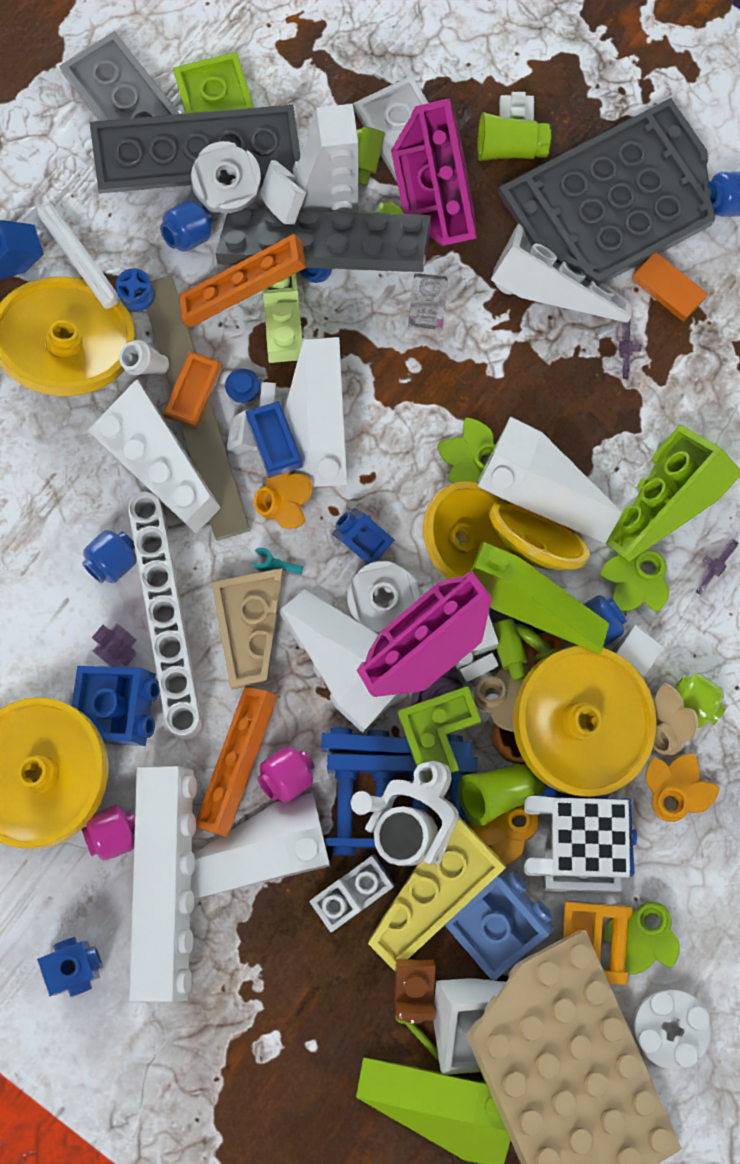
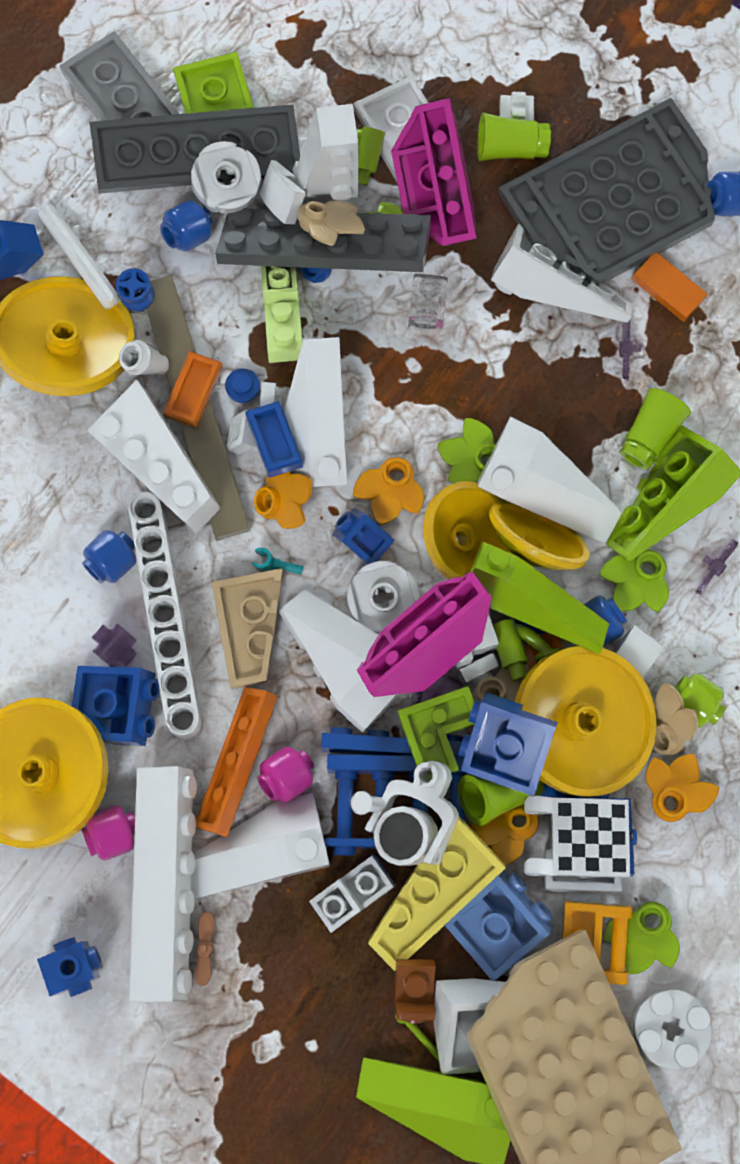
orange plate [179,233,306,328] -> none
none -> nougat piece [194,912,215,986]
none -> tan plate [297,201,365,246]
none -> light orange plate [353,457,424,525]
none -> plate [458,692,558,796]
none -> lime plant [619,388,691,470]

